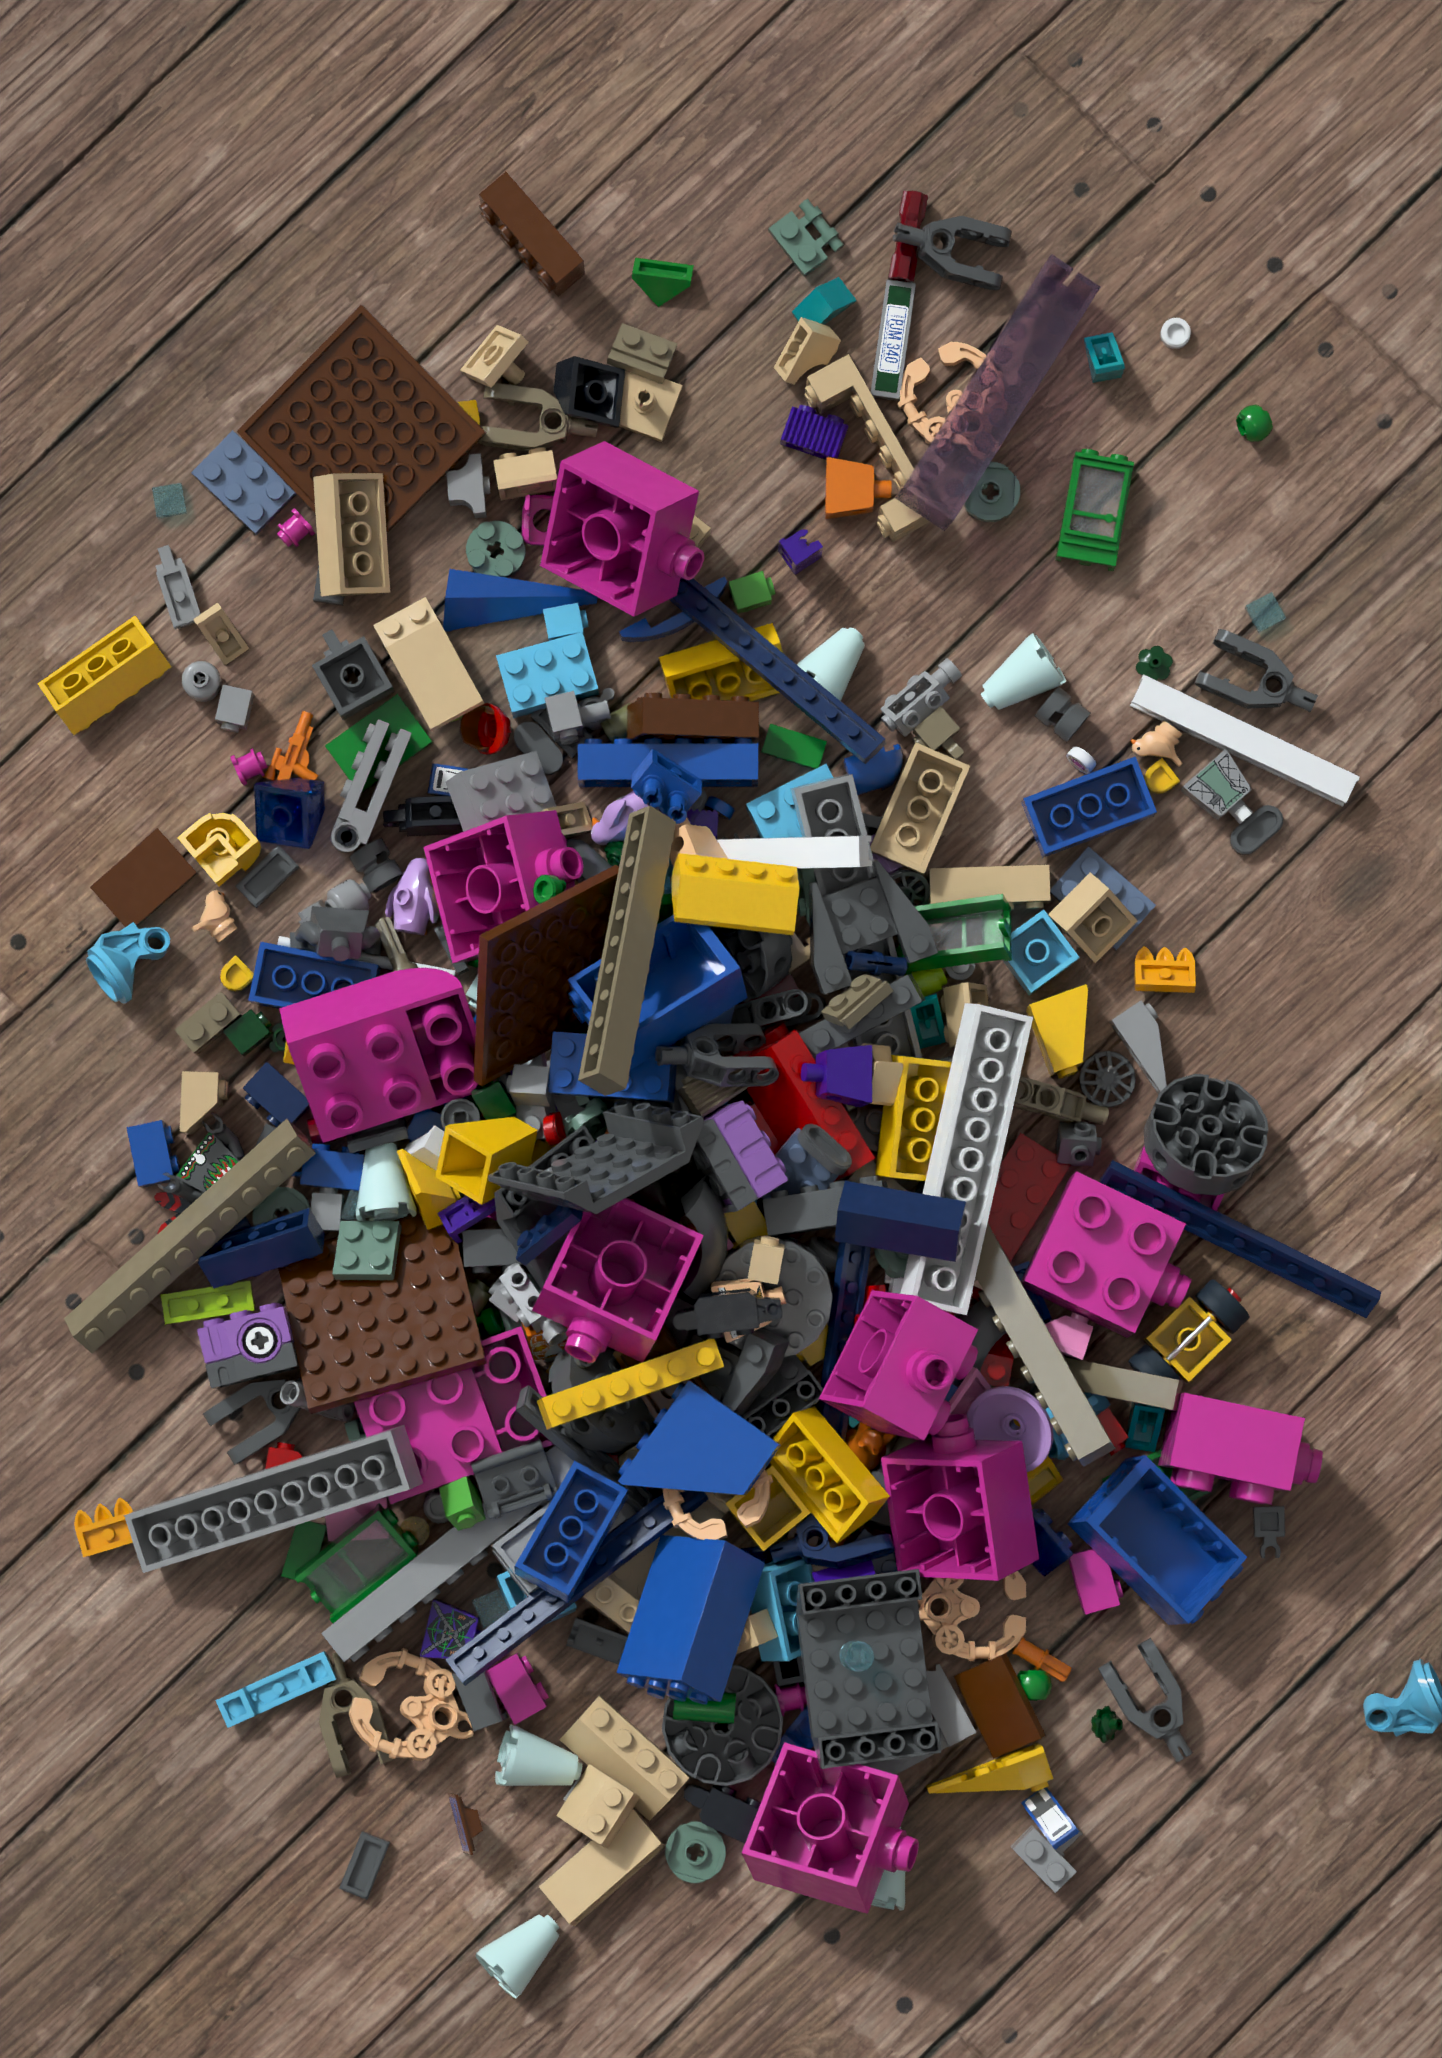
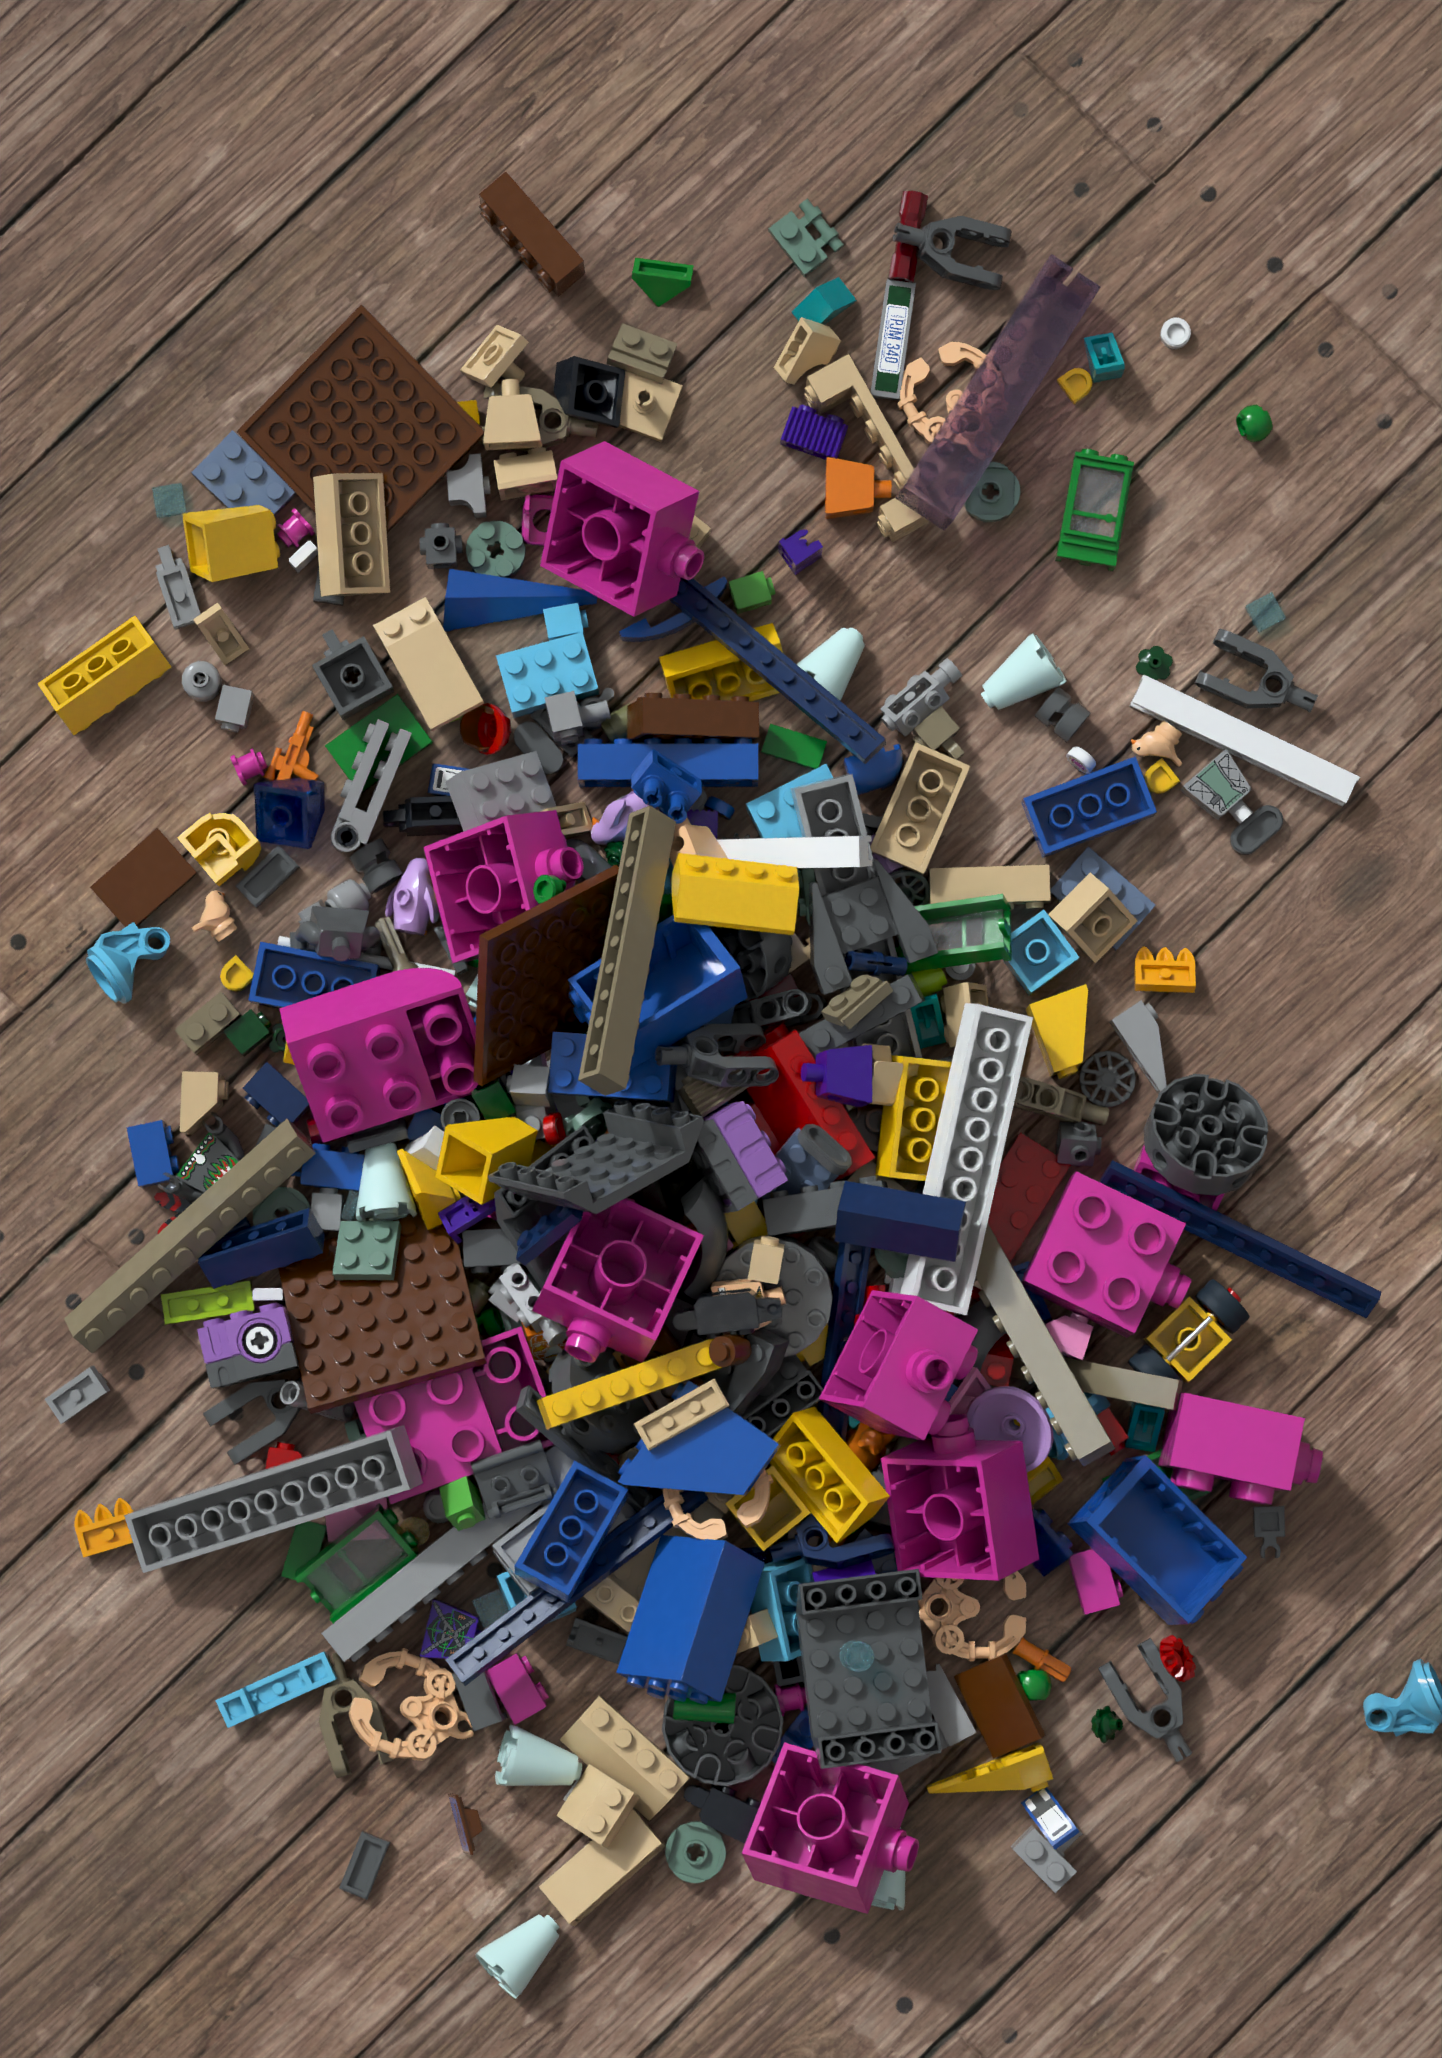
none -> light grey hinge [45,1365,110,1424]
none -> yellow slope [182,505,280,582]
none -> white tile [253,1288,285,1301]
none -> white tile [289,541,318,573]
none -> dark grey brick [420,523,463,569]
none -> tan torso [483,379,542,450]
none -> tan tile [634,1379,730,1451]
none -> reddish brown brick [709,1334,752,1367]
none -> yellow tile [1056,368,1092,405]
none -> red gear [1160,1635,1196,1682]

